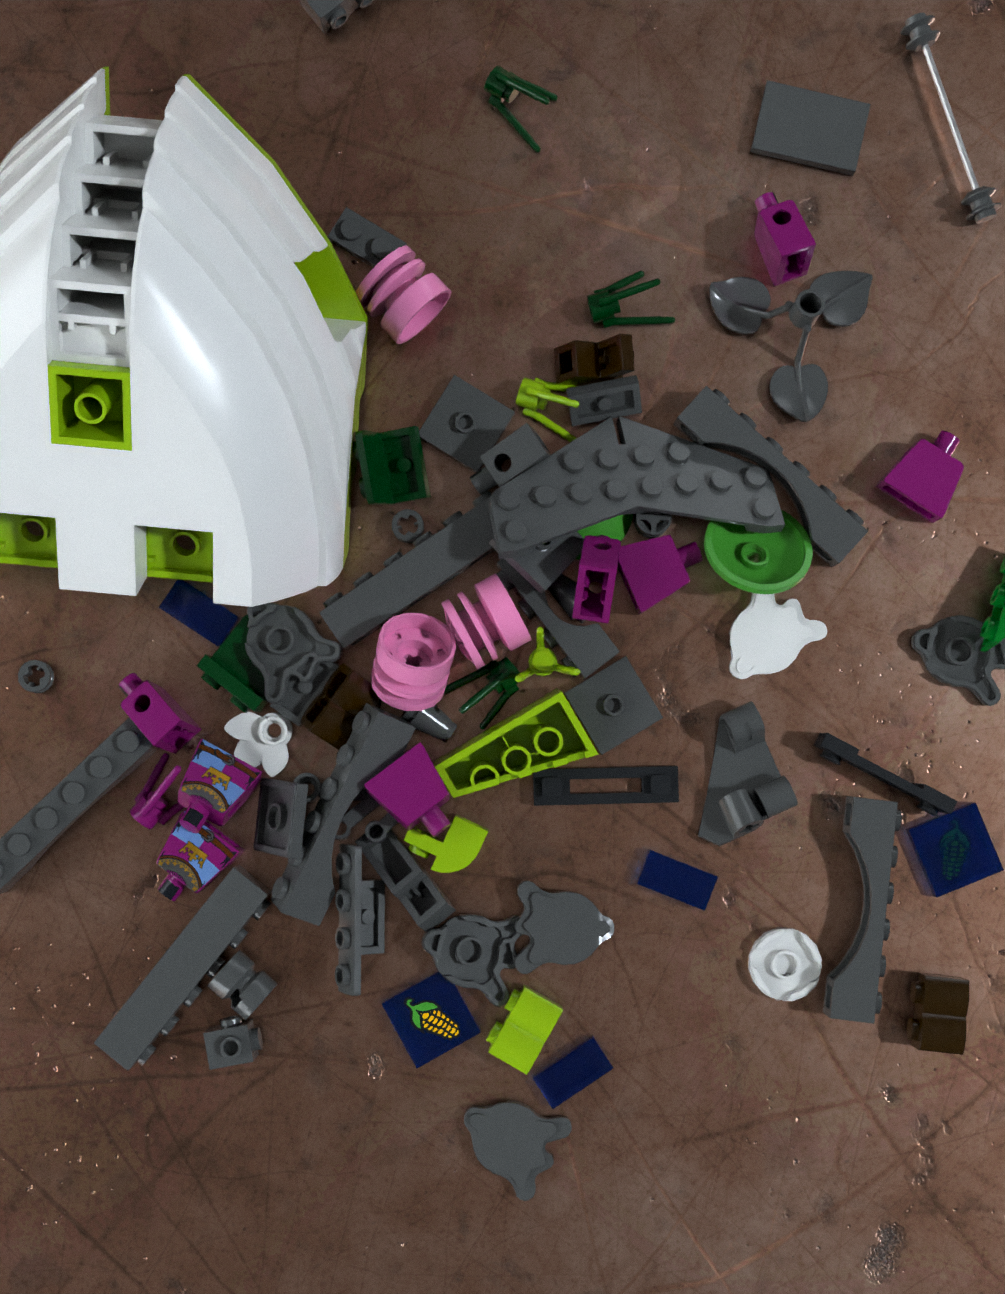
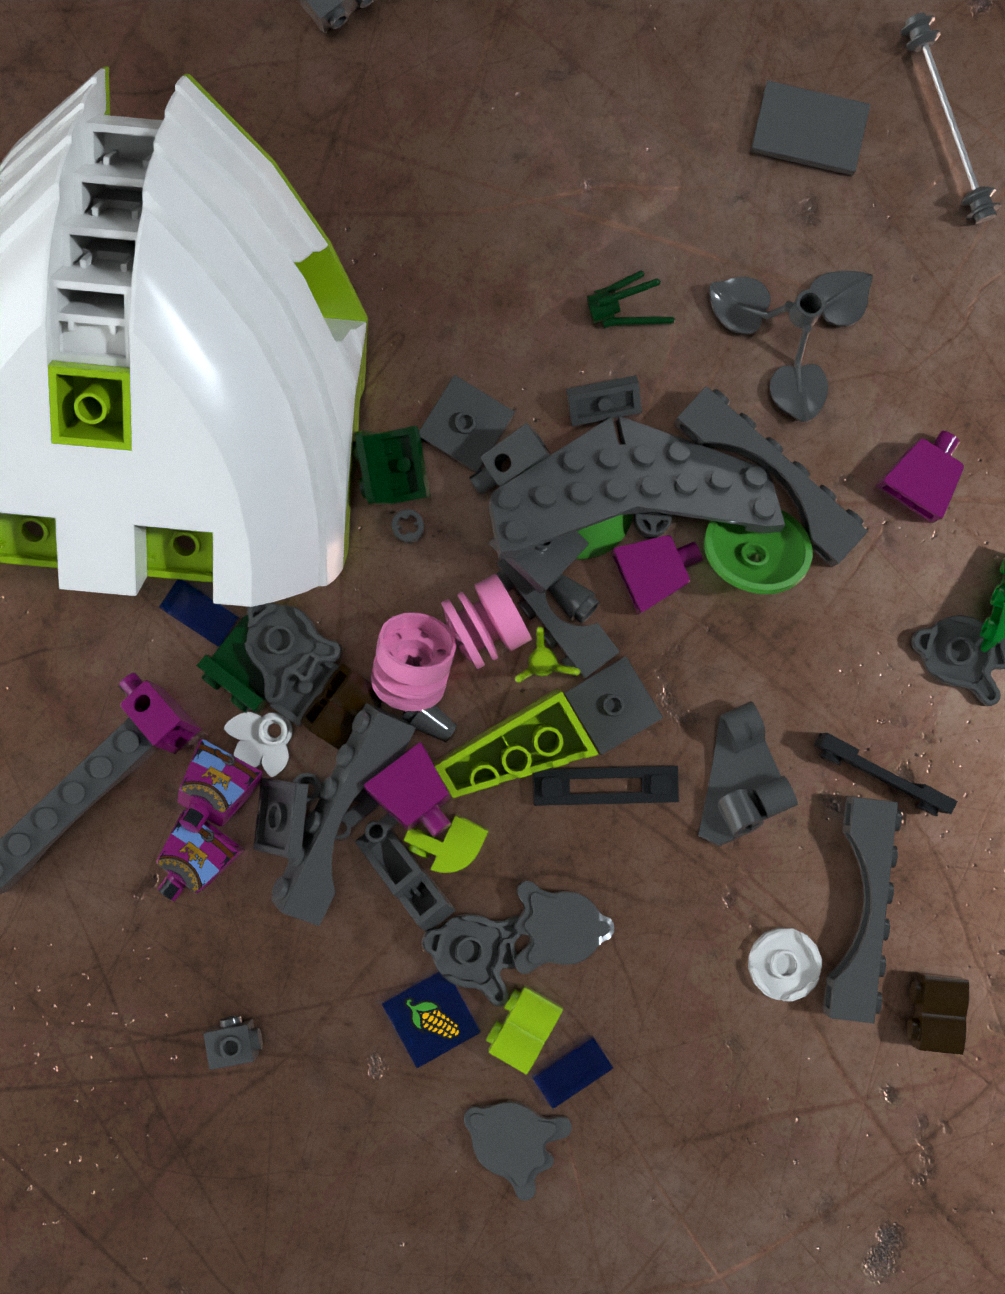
dark grey bush [18,660,54,693] -> none
dark grey brick [94,865,272,1071] -> none
magenta plant [129,753,184,829] -> none
dark grey wheel [207,950,278,1021] -> none
dark grey brick [319,491,495,650] -> none
dark grey plate [327,207,407,268] -> none
dark grey bracket [335,844,385,996] -> none
bright pink wheel [356,245,451,344] -> none
dark green plant [444,657,520,729] -> none
dark green plant [484,65,558,153] -> none
lime plant [515,377,579,442] -> none
dark brown brick [554,333,635,386] -> none
magenta torso [572,535,621,624] -> none
clear blue tile [636,849,718,911] -> none
white tile [729,593,827,679] -> none
magenta torso [754,192,816,287] -> none
clear blue tile [906,802,1004,897] -> none

